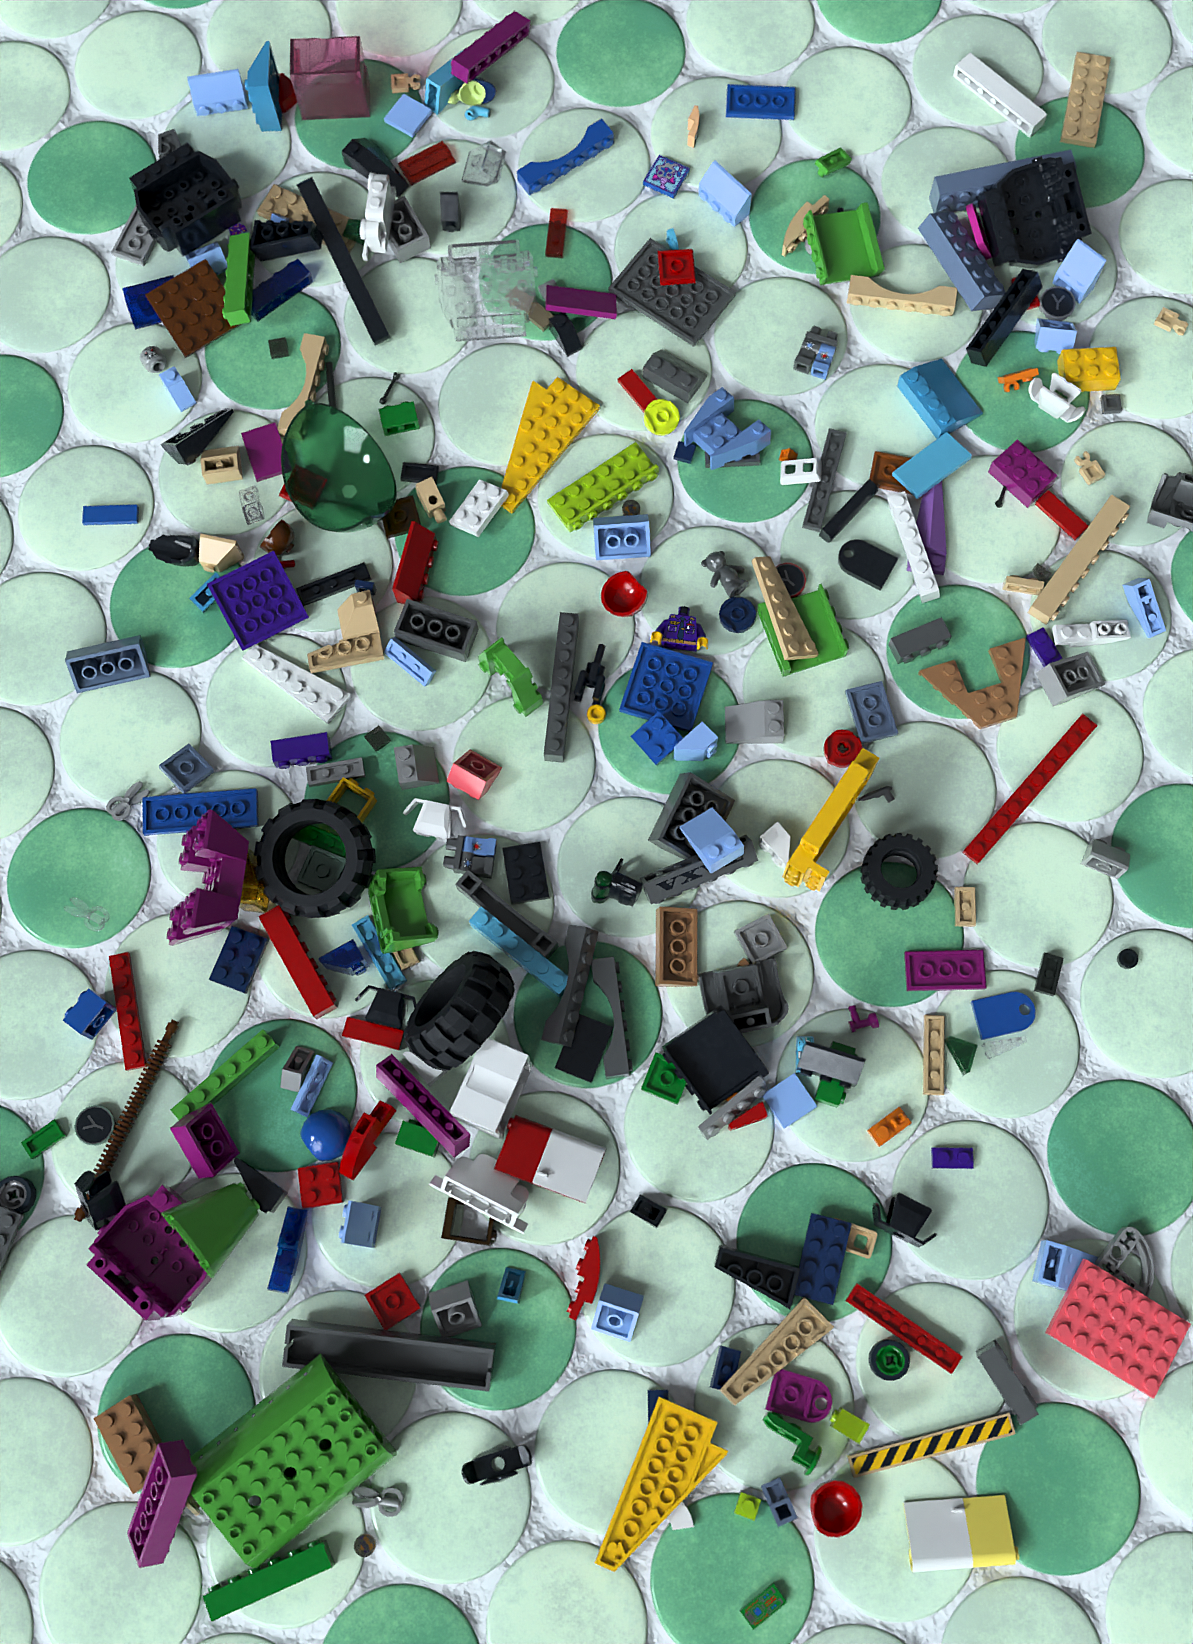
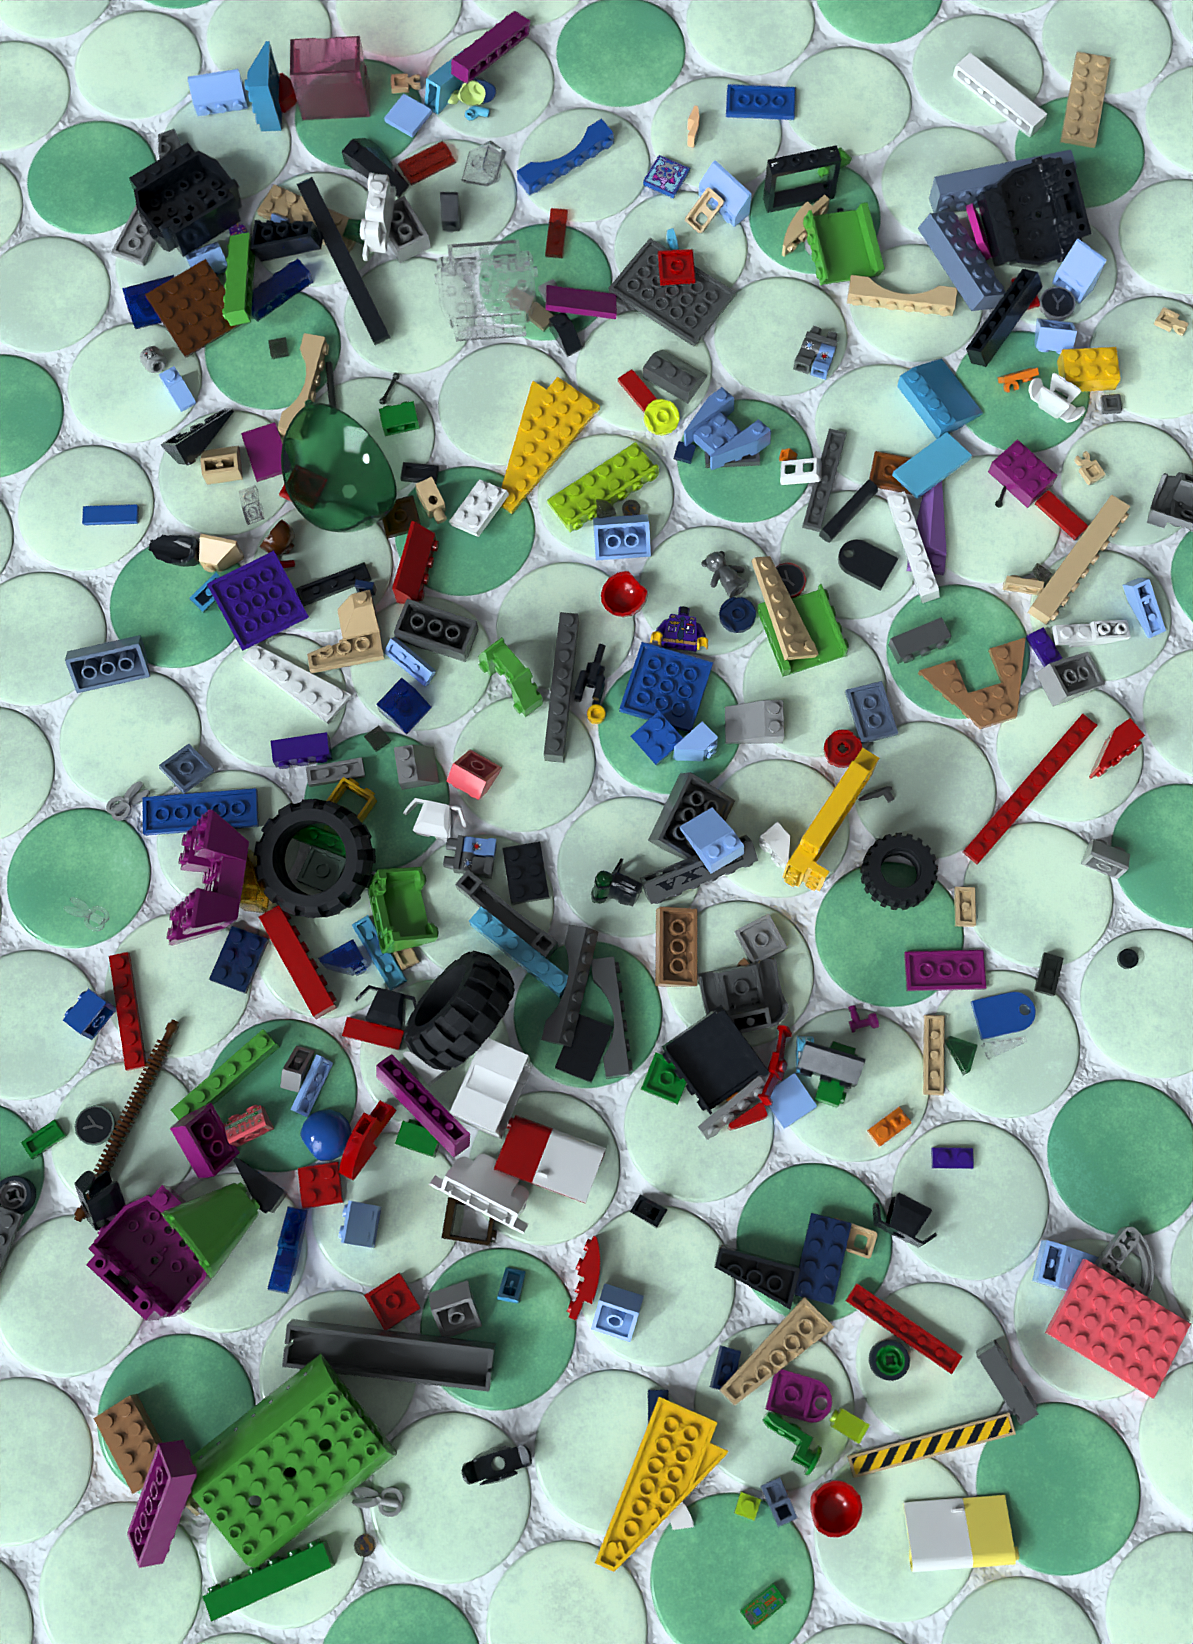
none -> coral slope [224,1105,274,1147]
none -> clear blue slope [376,677,432,735]
none -> clear smoke tile [596,499,616,518]
none -> tan piece [685,187,724,233]
none -> red plate [758,1025,792,1106]
none -> black window [763,145,841,213]
none -> red slope [1089,718,1145,779]

